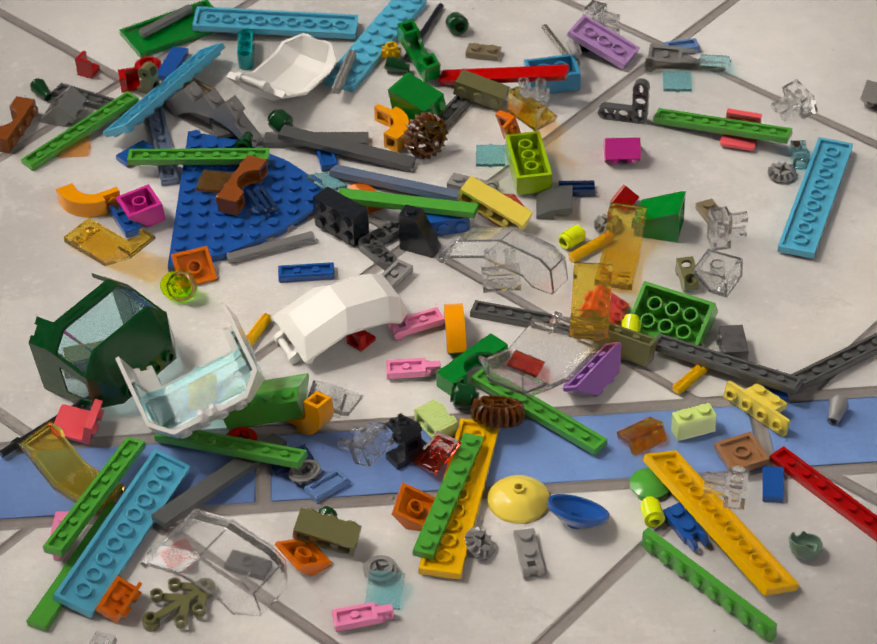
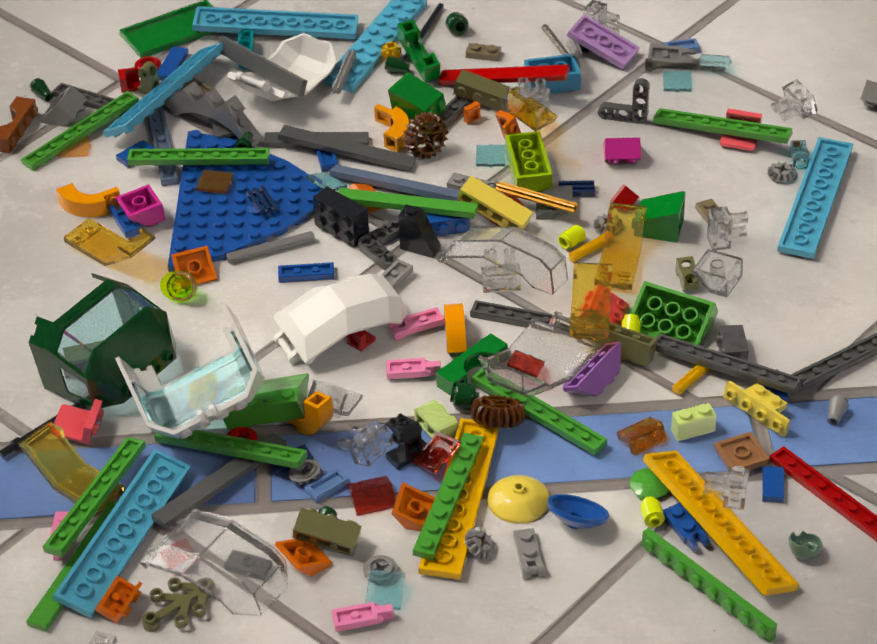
red panel [75,51,100,79] -> none
light grey axle [139,4,193,38] -> none
dark orange arch [215,155,268,216] -> none
yellow axle [246,313,272,347] -> none
dark green head [267,109,293,132] -> none
none -> dark grey tile [218,36,308,97]
none -> clear red slope [347,475,396,516]
none -> orange tile [463,101,481,124]
none -> axle [496,182,578,213]

